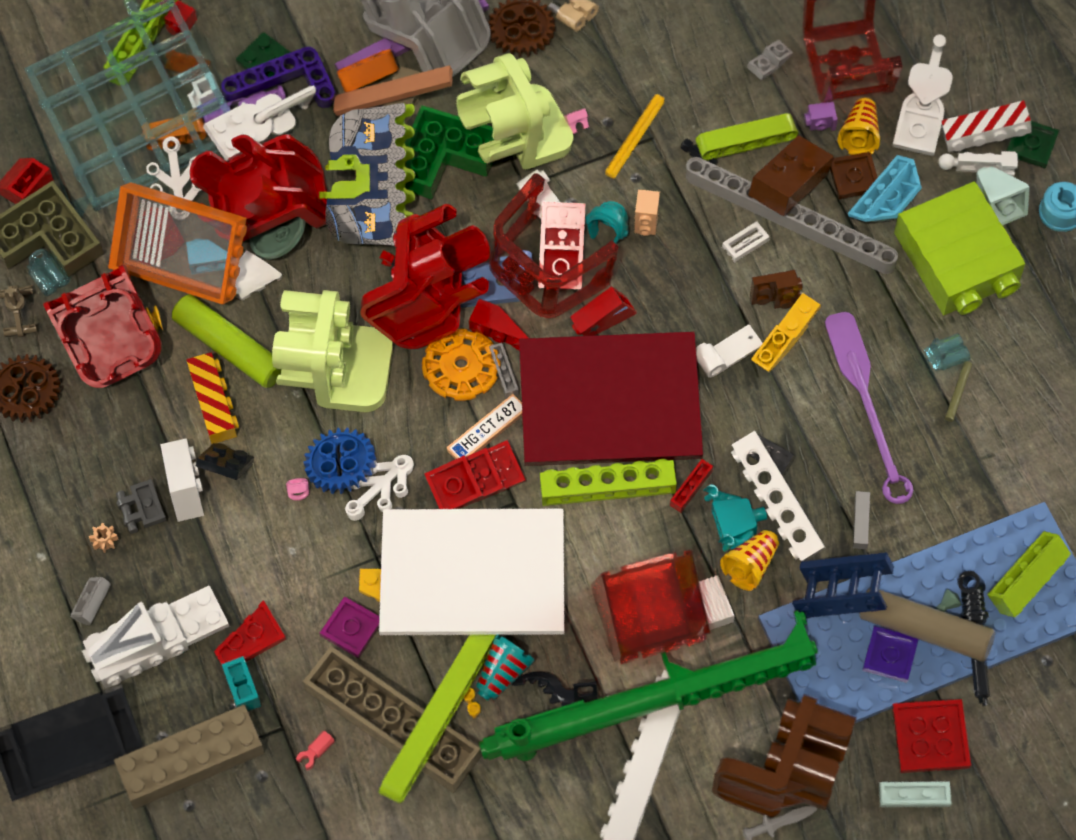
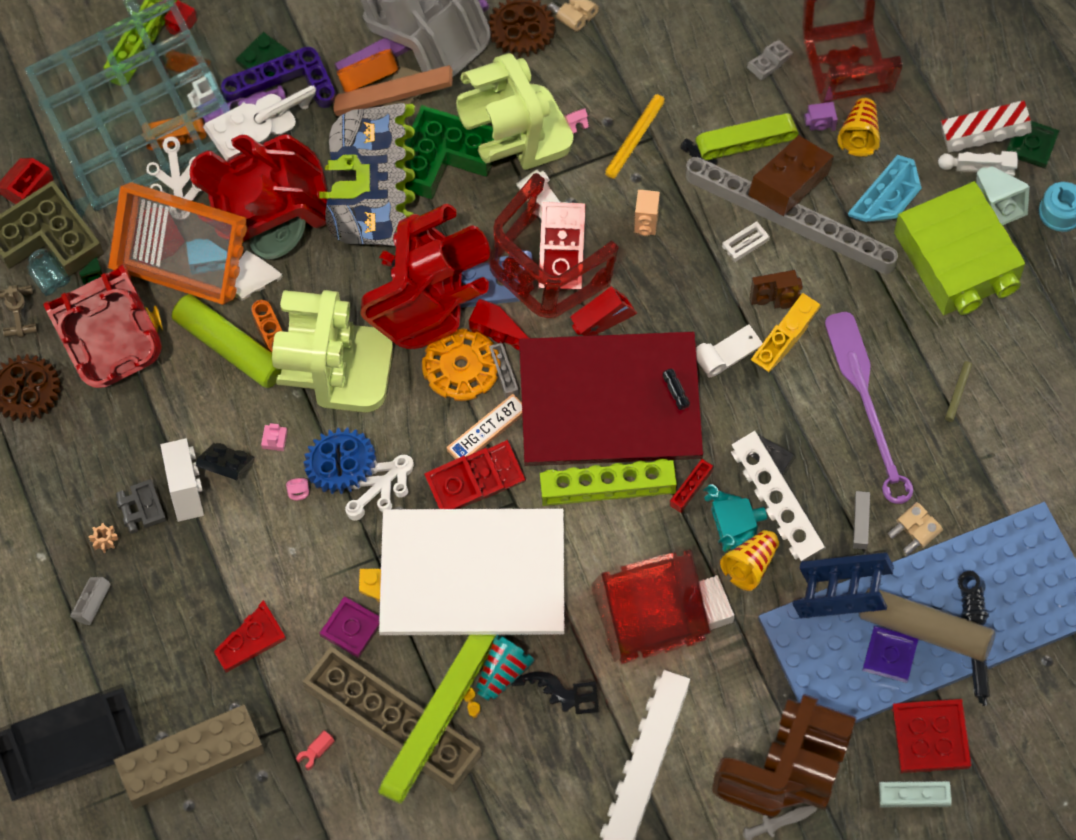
white wedge [82,585,229,689] -> none
brick [186,352,239,444] -> none
teal brick [222,657,261,711] -> none
green piece [479,610,818,761] -> none
teal helmet [585,201,629,248] -> none
reddish brown plate [830,152,878,199] -> none
white plate [892,35,952,156] -> none
clear light blue piece [924,333,970,371] -> none
sand green rock [936,589,962,612] -> none
lime brick [987,531,1071,618] -> none
none -> dark green slope [79,257,102,285]
none -> orange beam [252,300,283,352]
none -> bright pink tile [261,423,287,451]
none -> black axle [662,369,690,410]
none -> tan piece [888,502,943,555]

